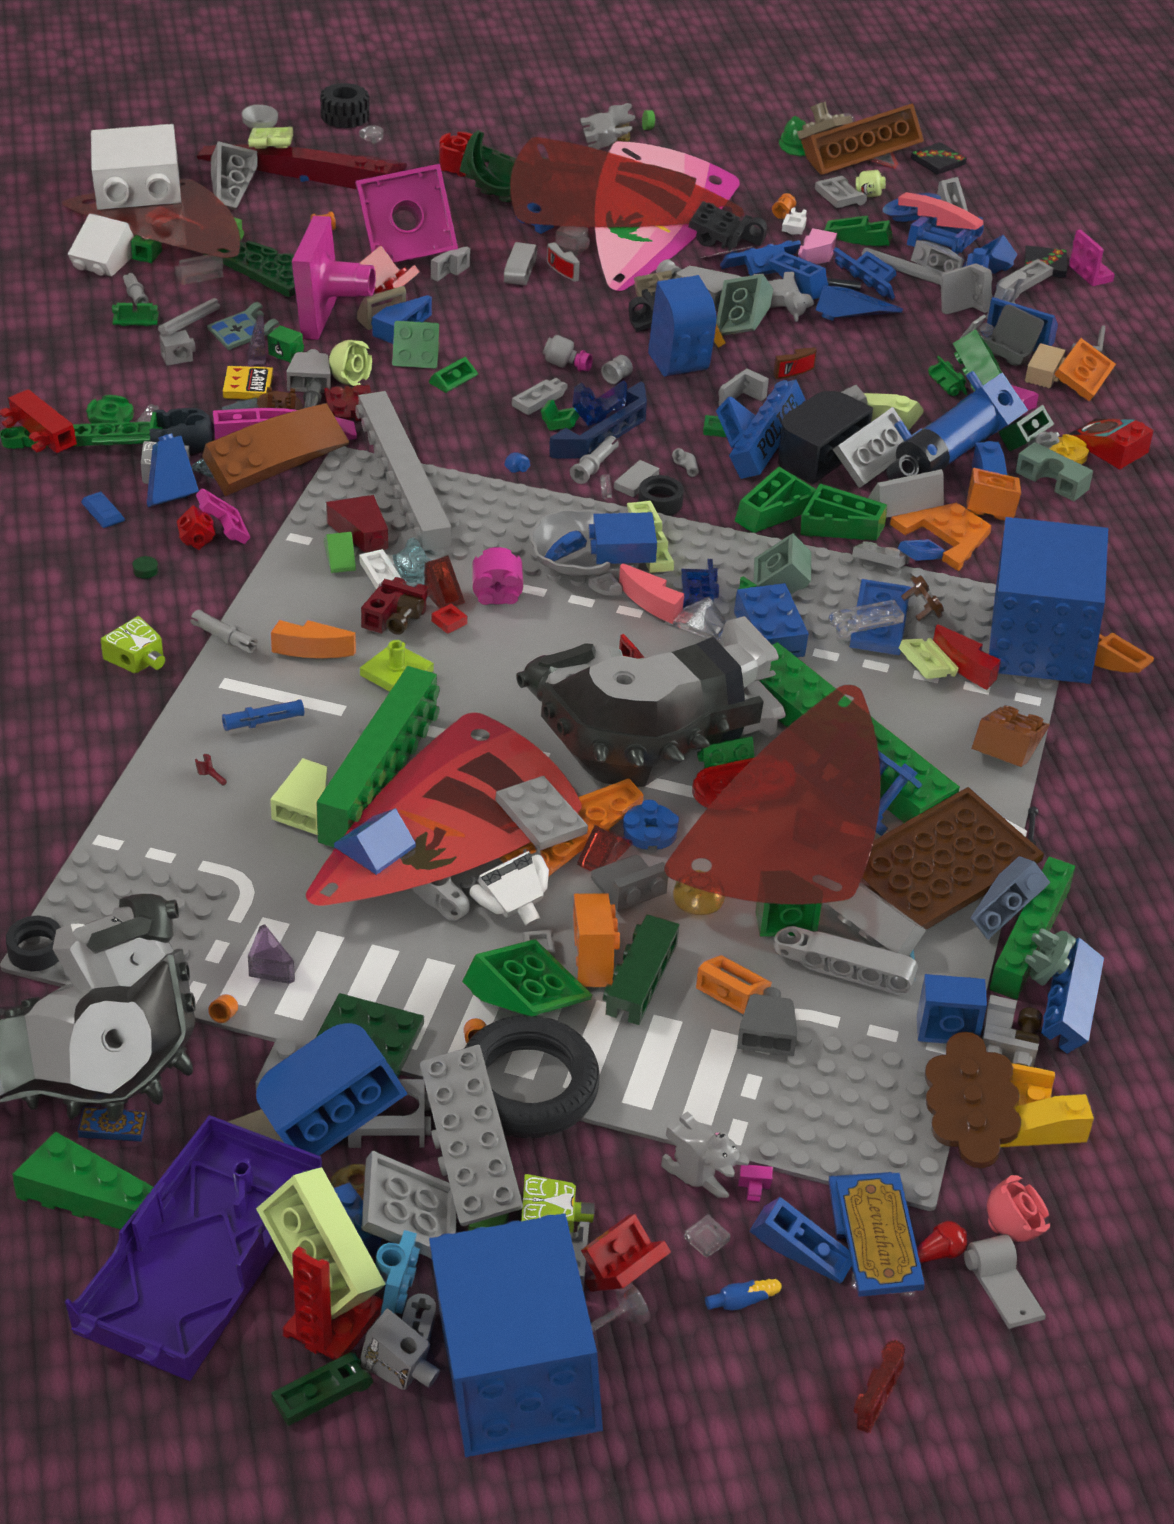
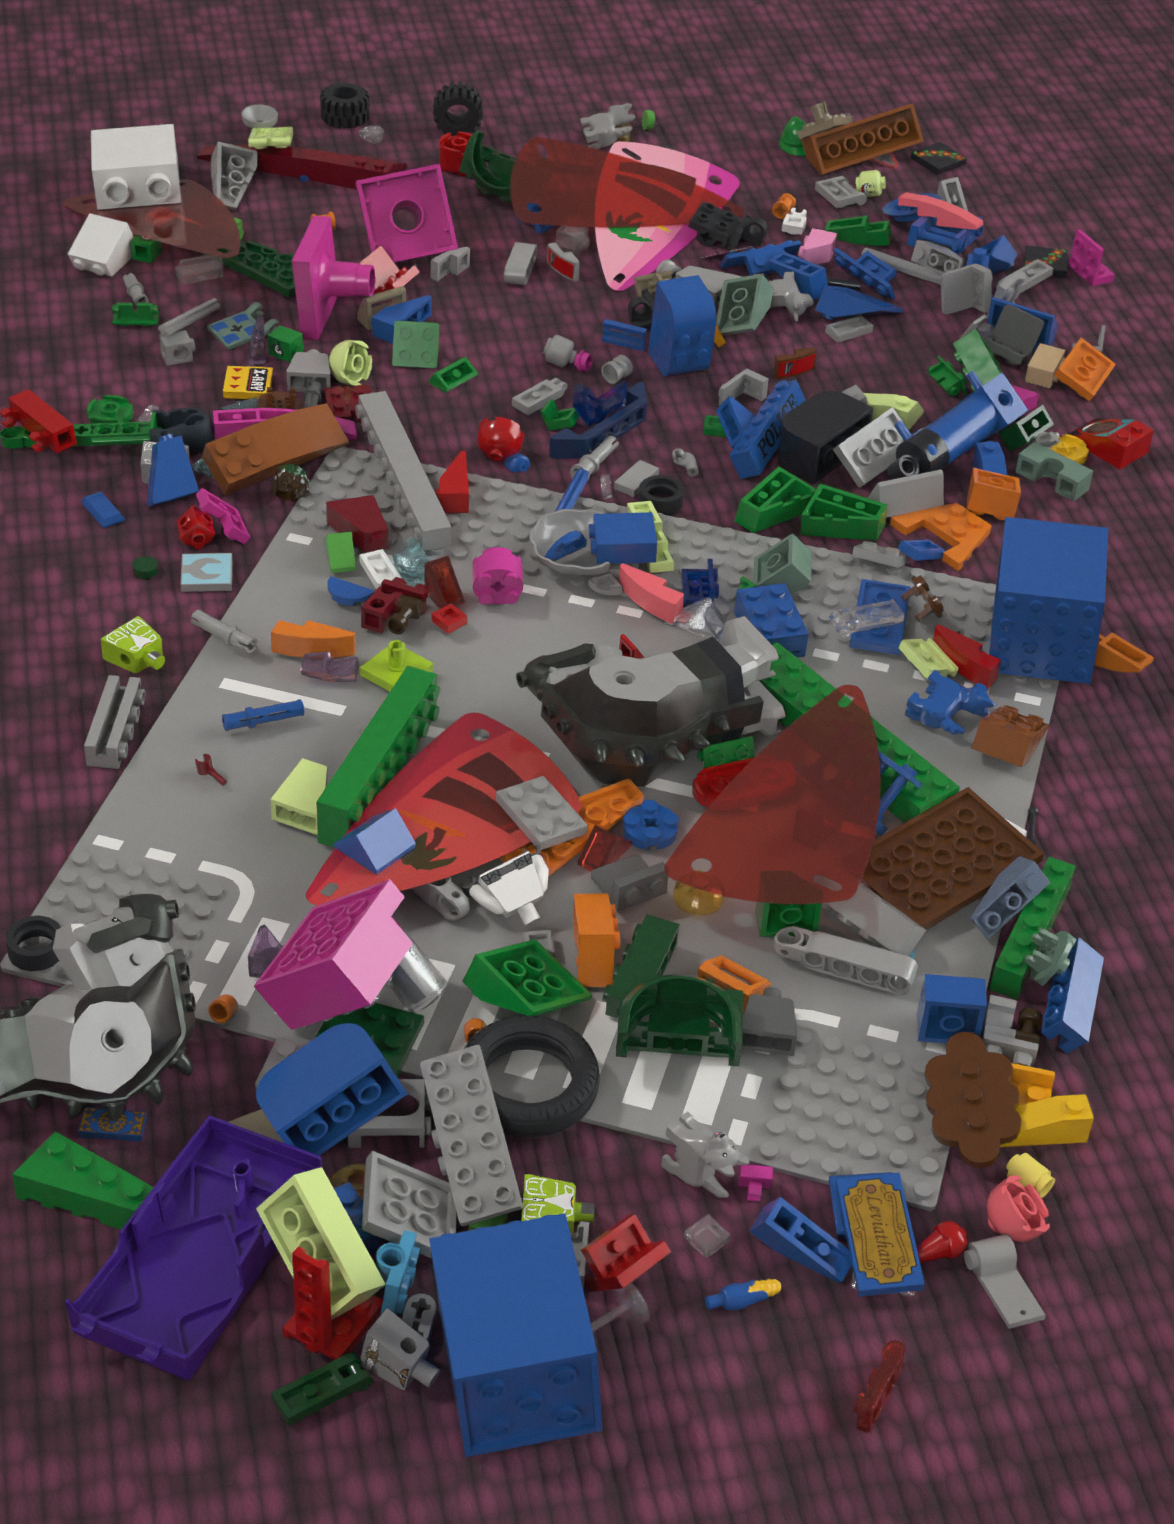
none -> light grey brick [84,675,146,769]
none -> tile [181,553,233,592]
none -> dark pink piece [254,879,447,1030]
none -> dark brown piece [271,464,309,502]
none -> slope [300,651,360,682]
none -> blue tile [327,576,375,606]
none -> black tyre [433,82,483,136]
none -> red slope [434,451,469,513]
none -> red cylinder [477,417,525,461]
none -> blue axle [555,468,589,511]
none -> blue tile [602,319,647,351]
none -> dark green piece [616,975,743,1066]
none -> light grey tile [825,315,874,343]
none -> blue animal [905,670,995,735]
none -> light yellow brick [1006,1153,1055,1198]

